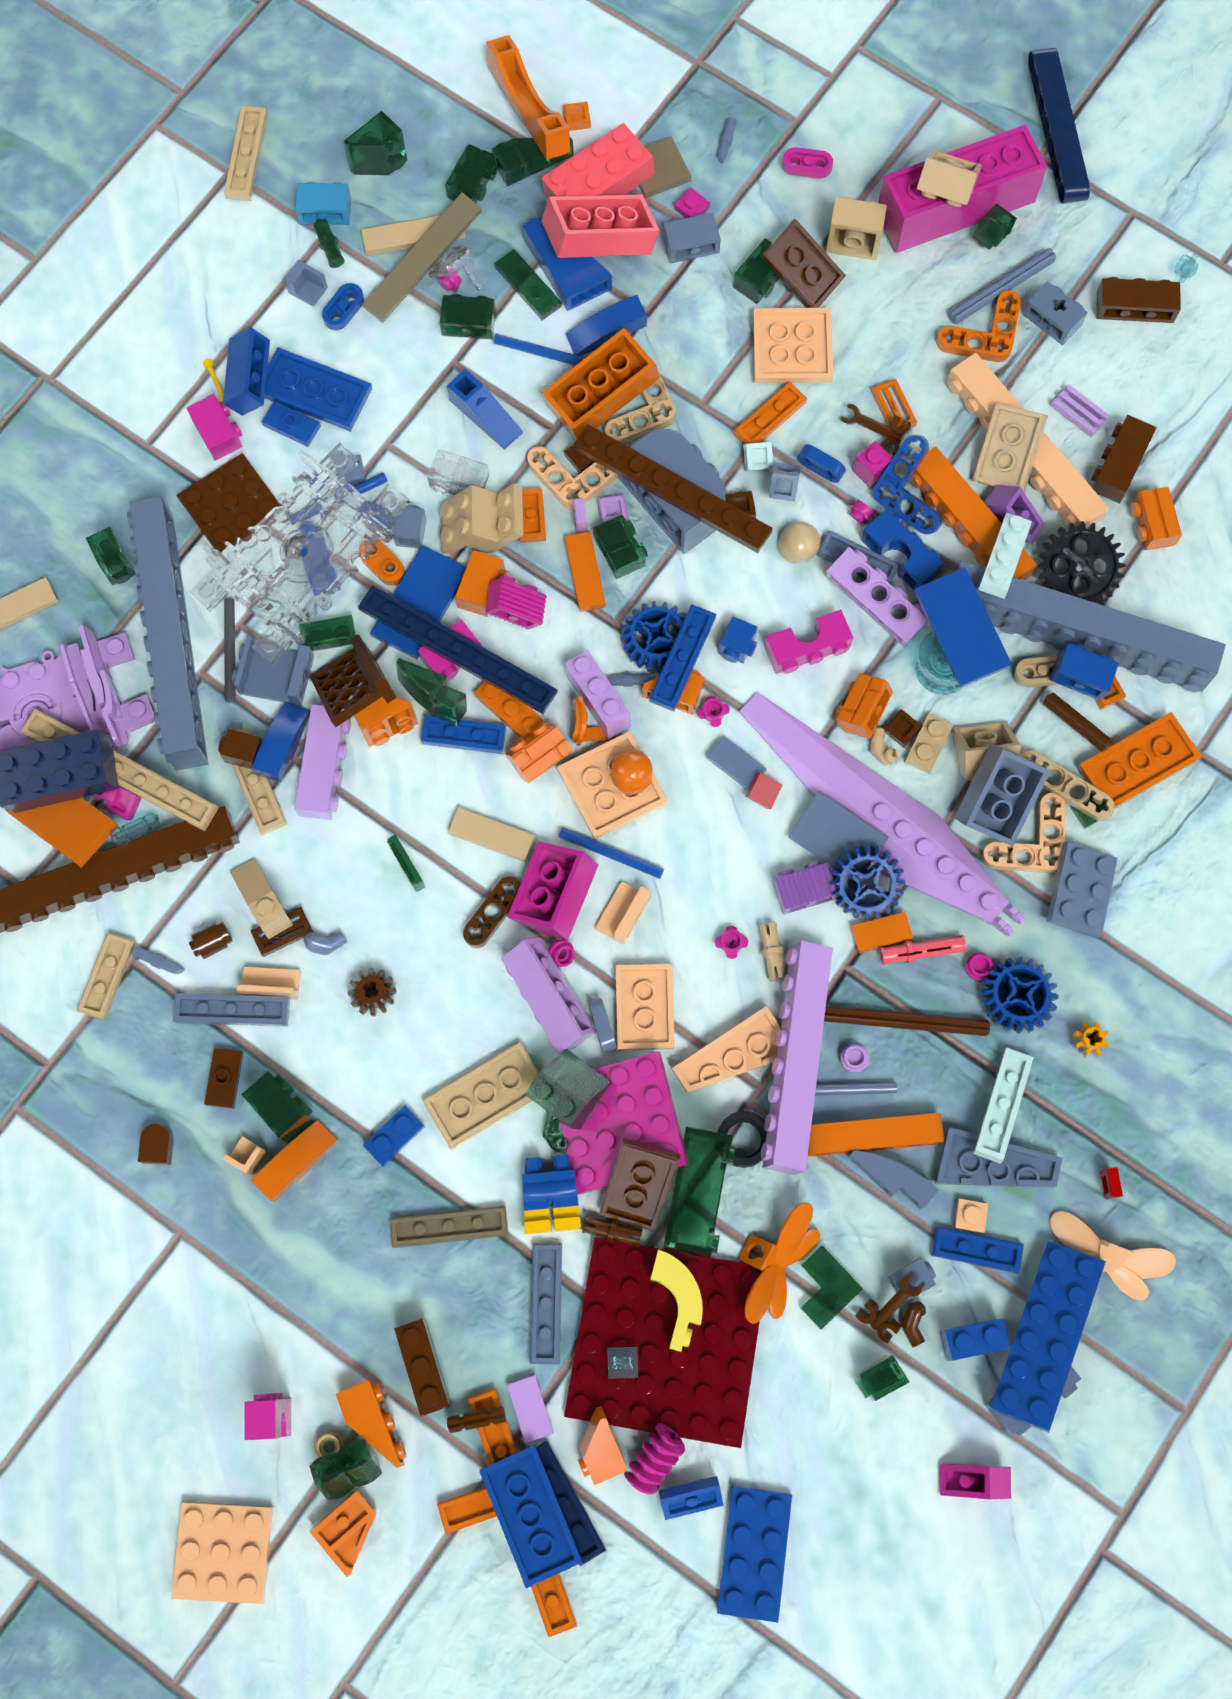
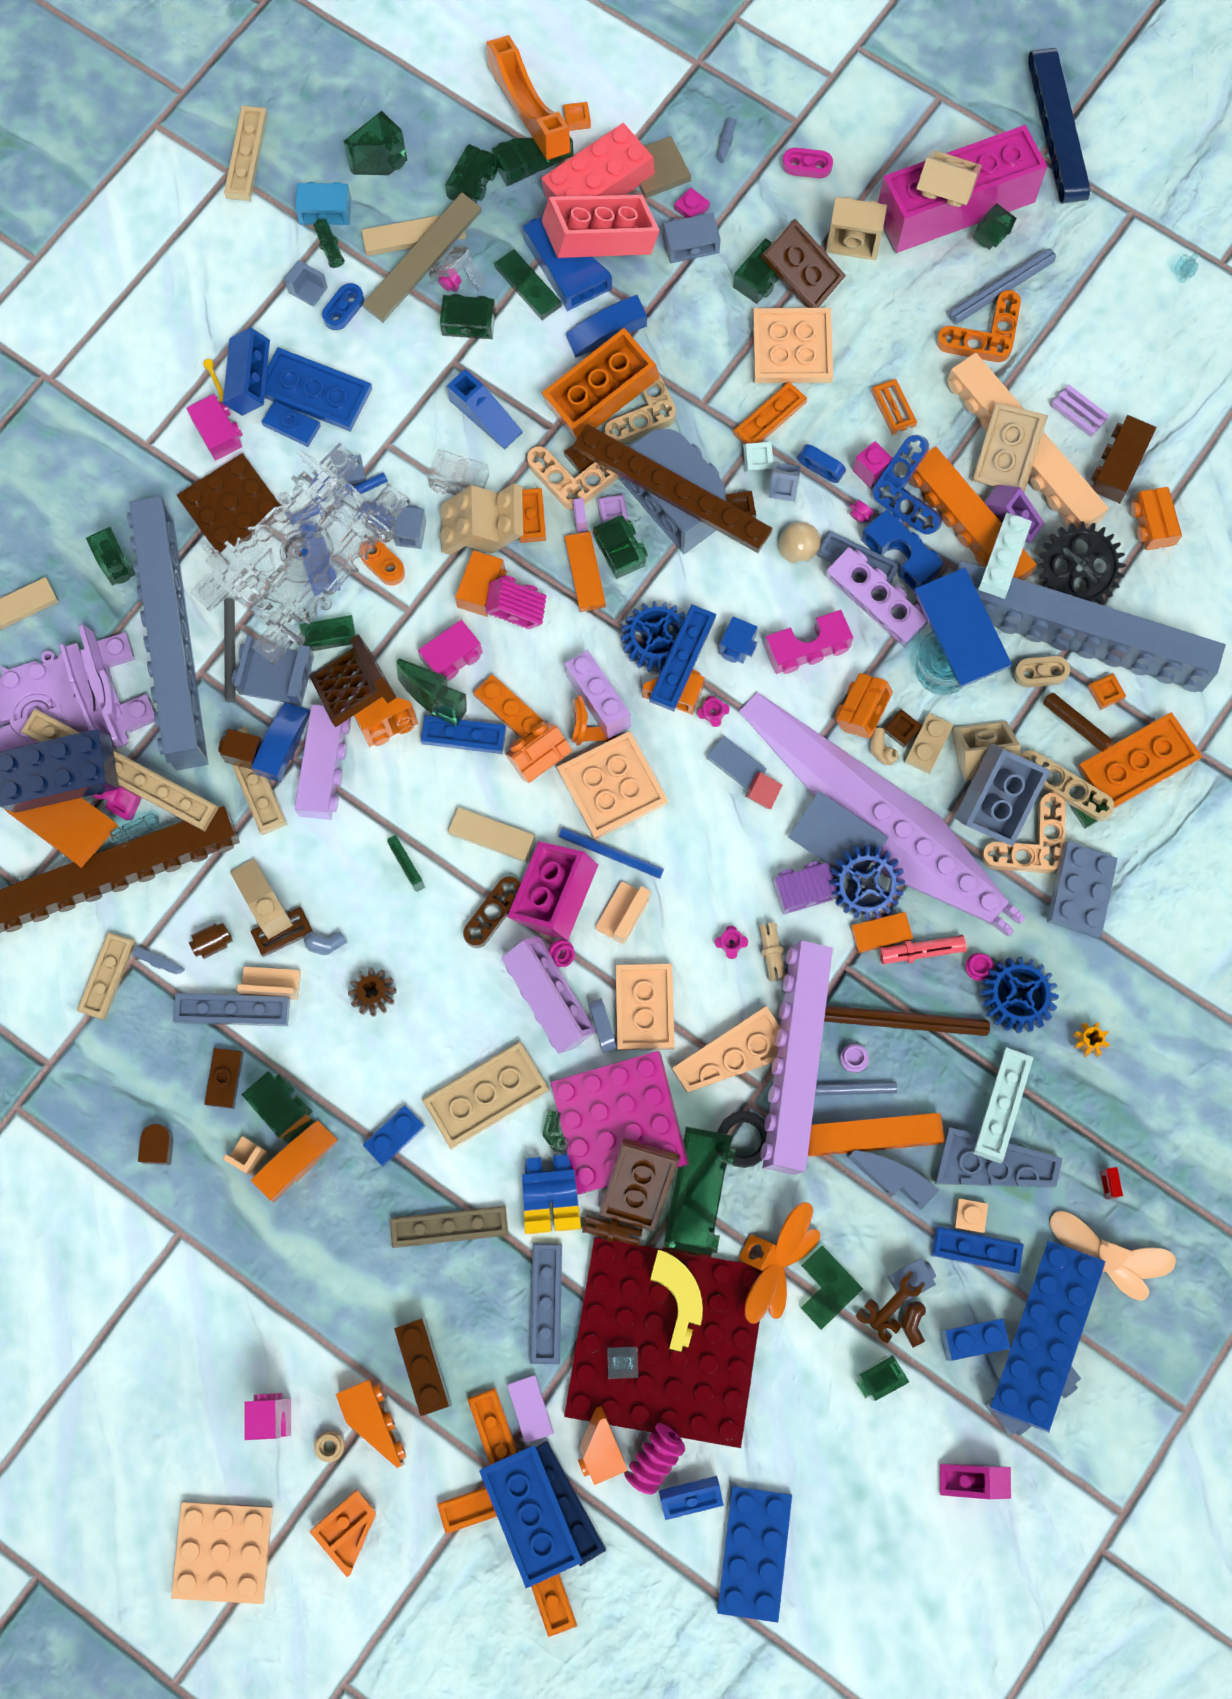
clear green brick [309,1439,382,1500] -> none
dark blue tile [358,585,558,715] -> none
blue tile [370,545,466,660] -> none
reddish brown axle [447,1406,506,1433] -> none
blue bar [494,334,586,366] -> none
slope [525,1049,612,1130] -> none
sand blue piece [606,673,653,687] -> none
orange hair [611,749,653,794] -> none
reddish brown bar [841,404,913,456] -> none
sand blue brick [1023,281,1088,346] -> none
blue brick [1050,643,1119,700] -> none
reddish brown brick [1097,277,1181,323] -> none

